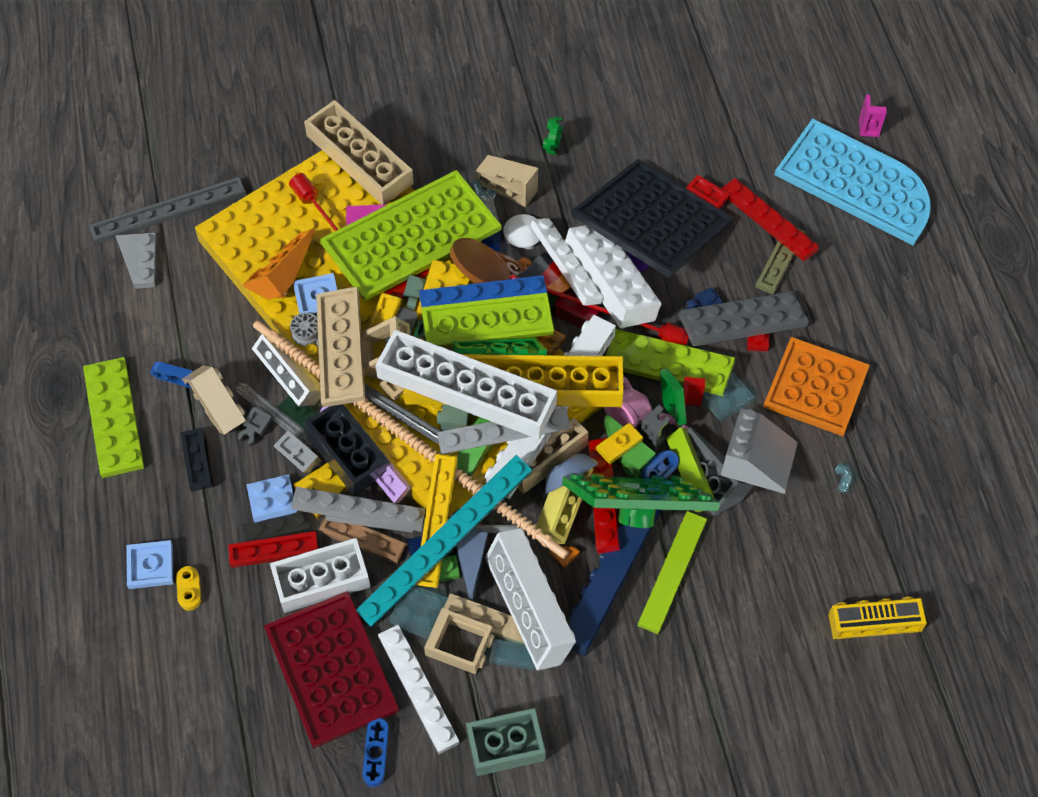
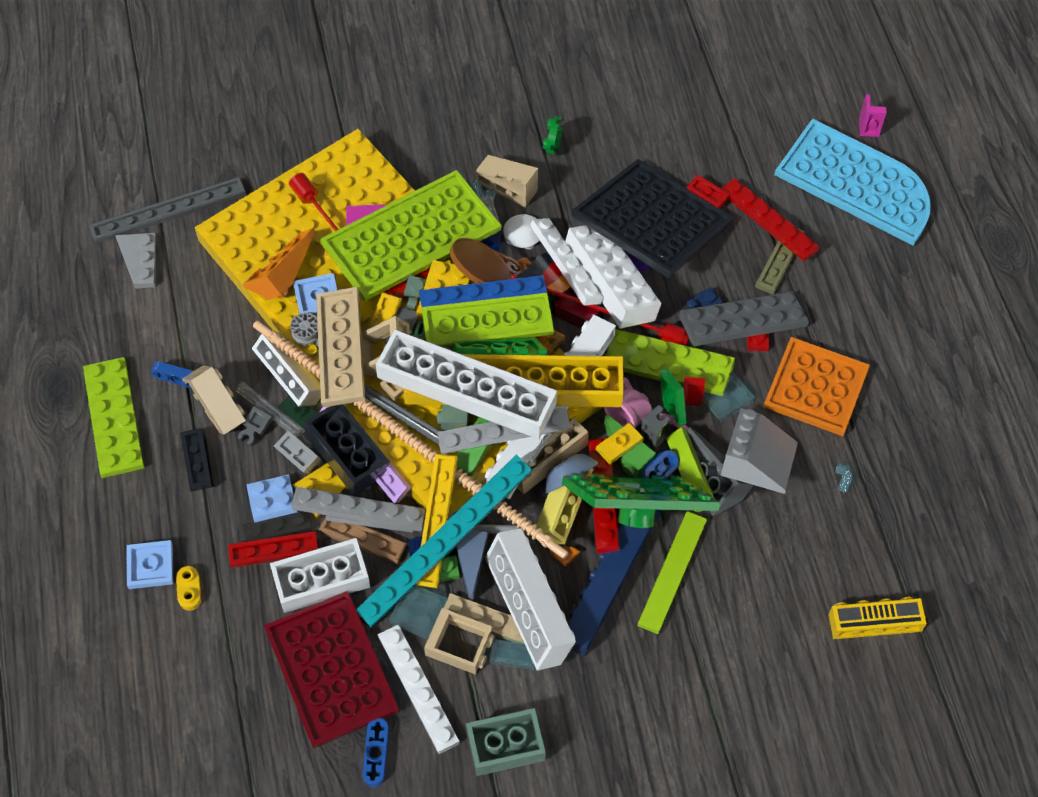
tan brick [304,100,414,205] -> none

